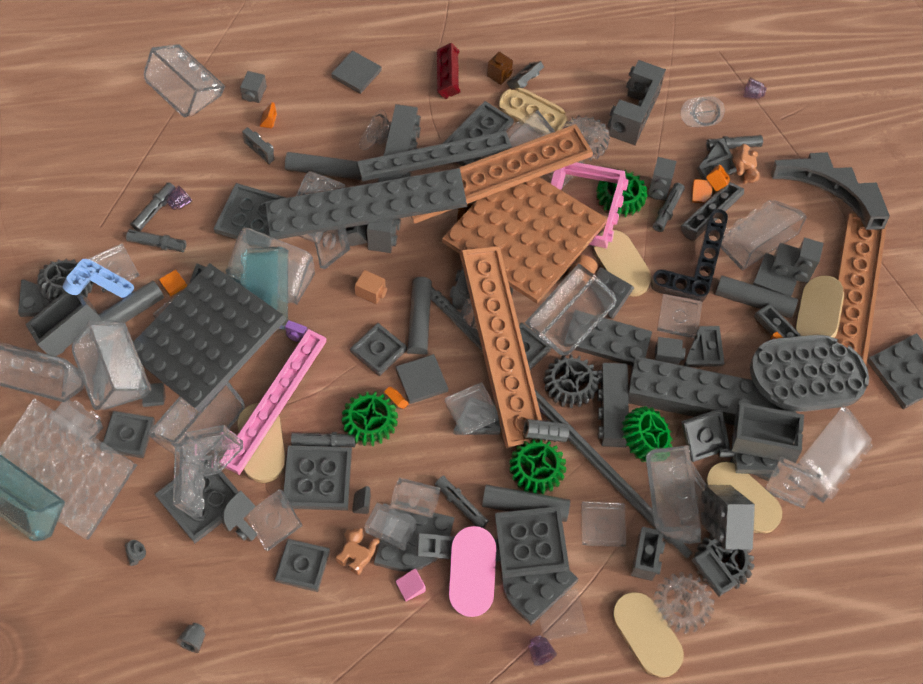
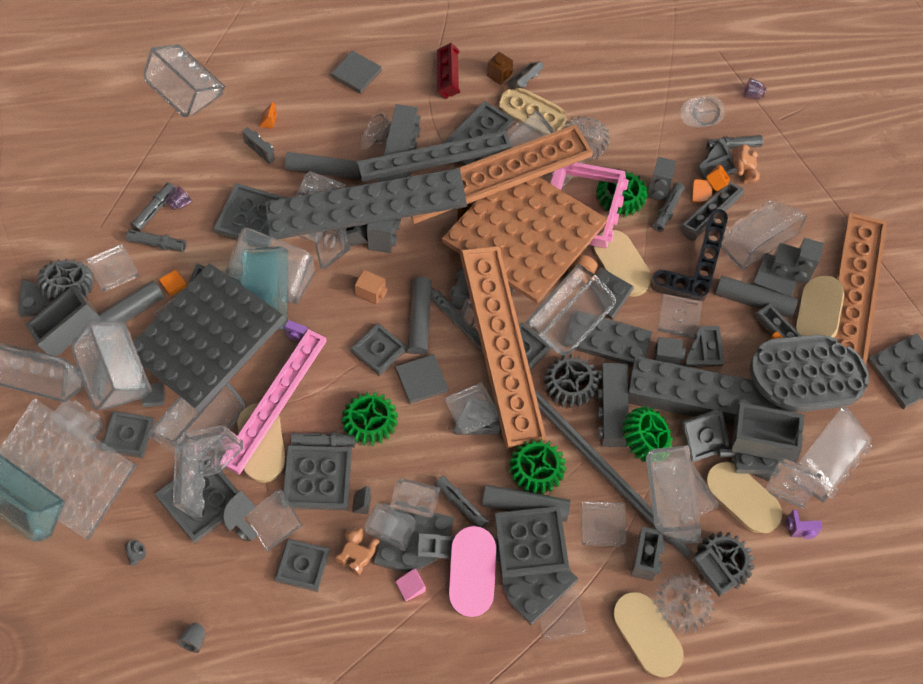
light blue beam [62,259,134,298] -> none
dark grey brick [240,71,267,103] -> none
orange tile [384,387,409,409] -> none
dark grey axle [523,419,569,442] -> none
clear purple hat [529,635,557,666] -> none
dark grey plate [607,60,666,146] -> none
dark grey brick [701,485,755,549] -> none
dark grey arch [771,152,890,230] -> none
none -> medium lavender bracket [786,510,823,539]

